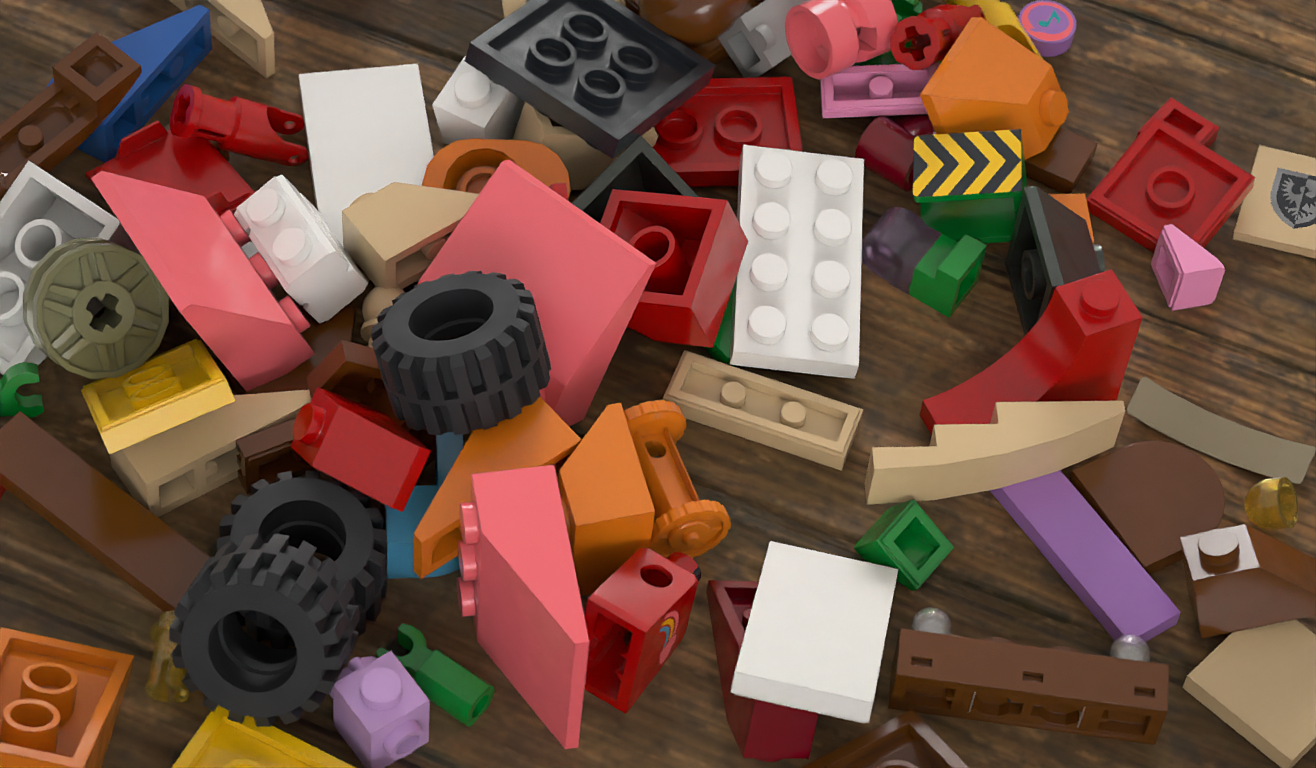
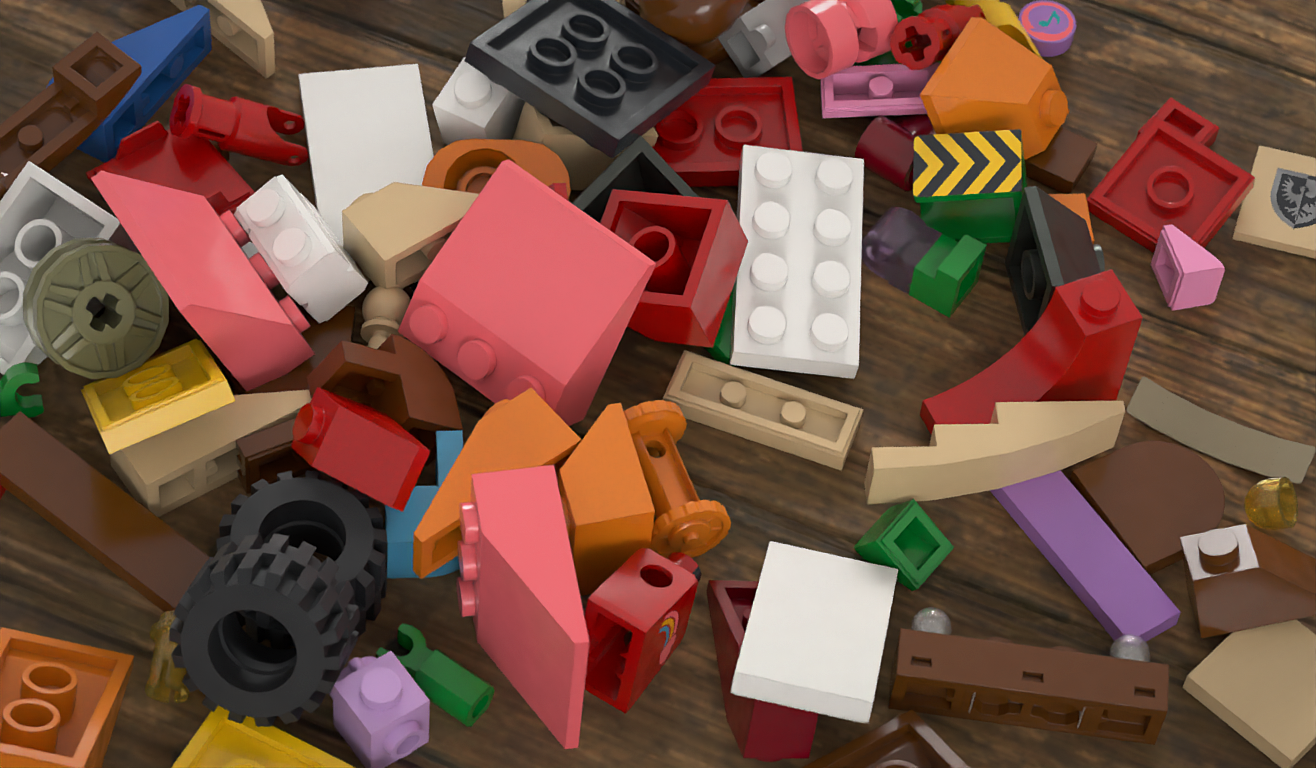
black tyre [371,271,551,435] -> none

